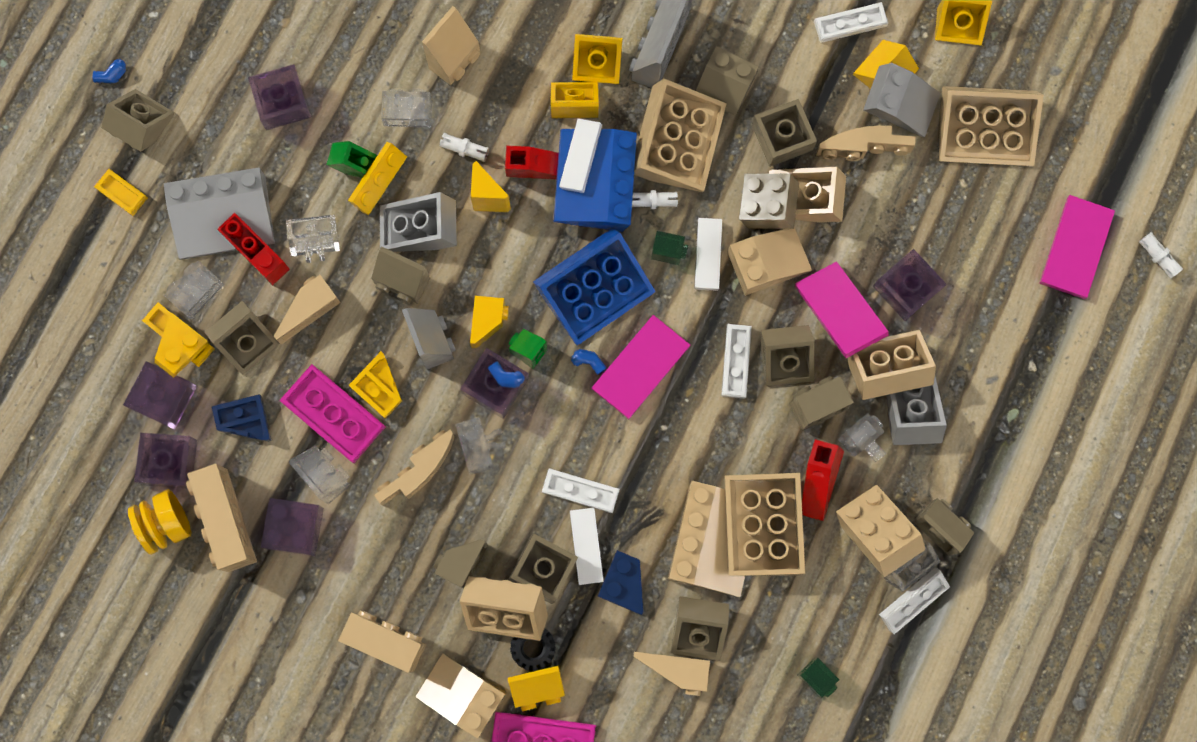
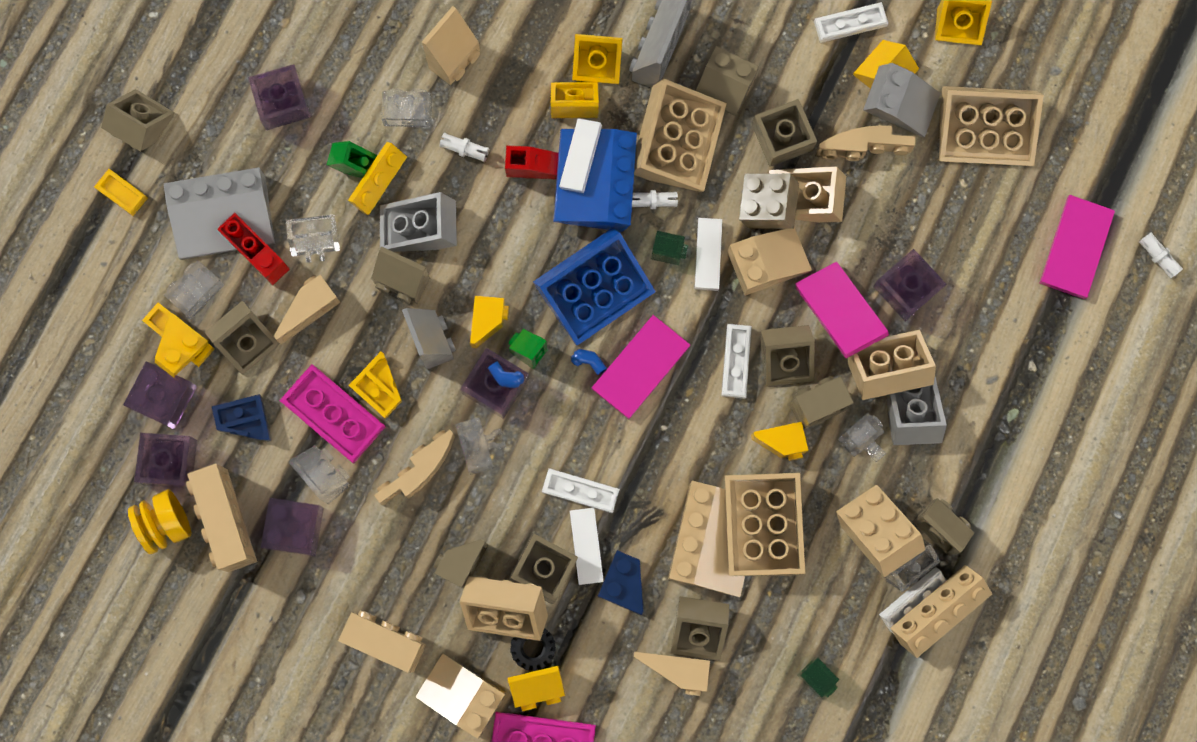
blue arm [92,59,126,83] -> none
yellow slope [471,161,511,212] -> none
red slope [802,439,844,521] -> none
none -> yellow slope [751,422,808,461]
none -> tan brick [890,565,992,658]

